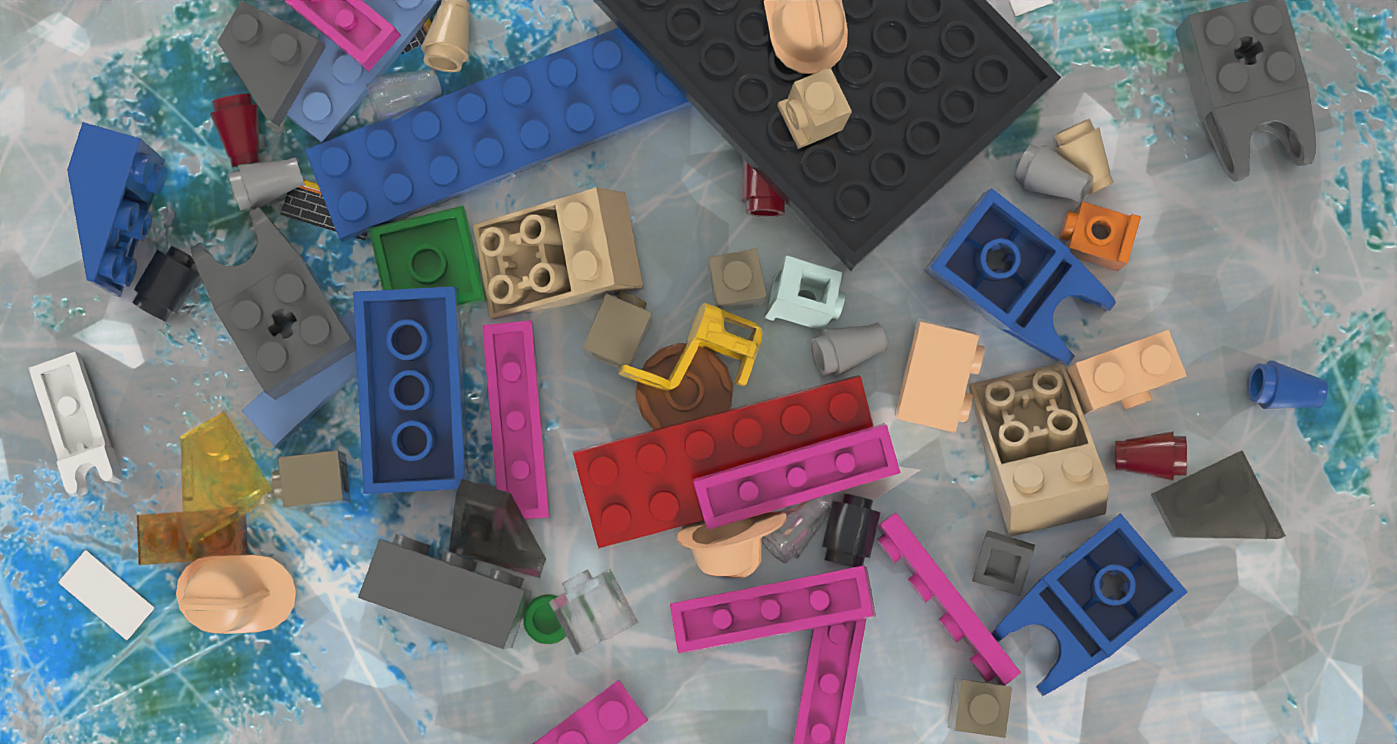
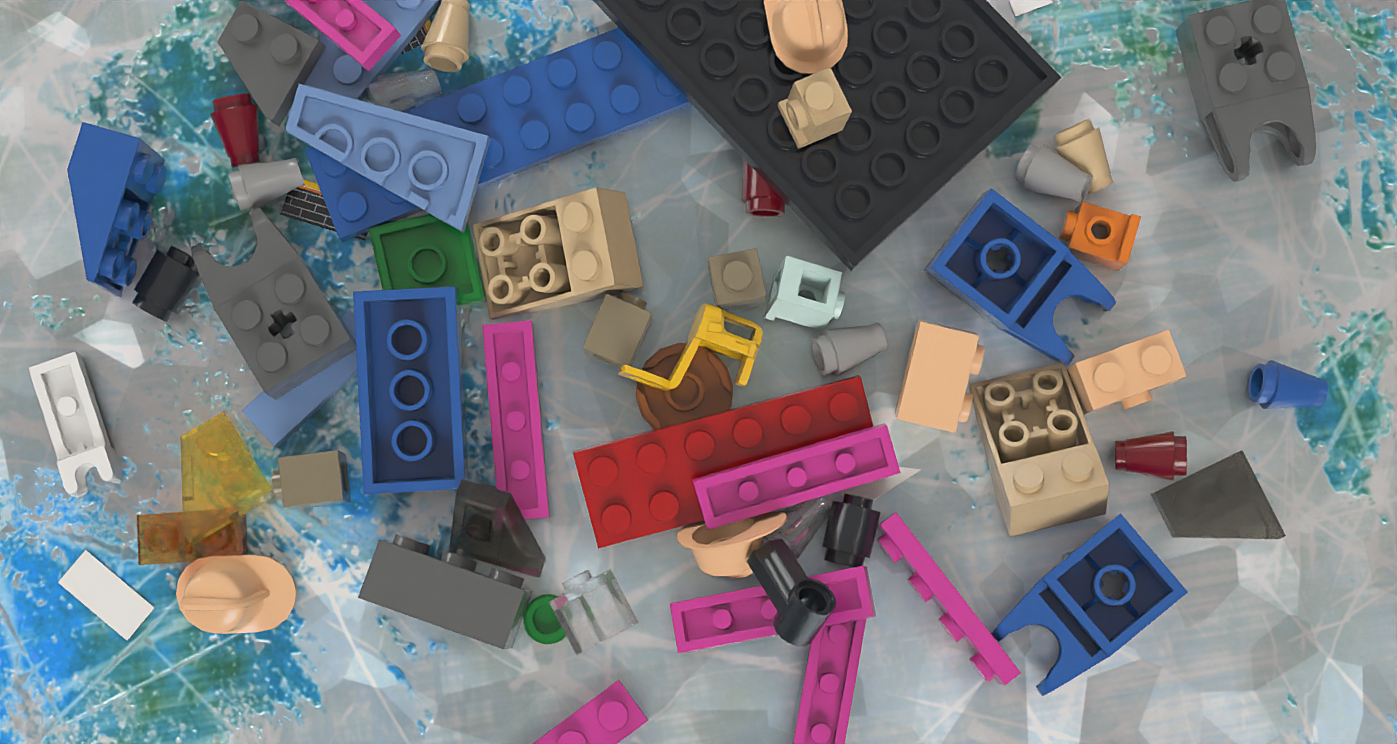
dark tan brick [948,678,1012,738] -> none
dark grey plate [972,530,1035,596] -> none
none -> medium blue wing [285,83,491,233]
none -> black piece [747,538,836,646]

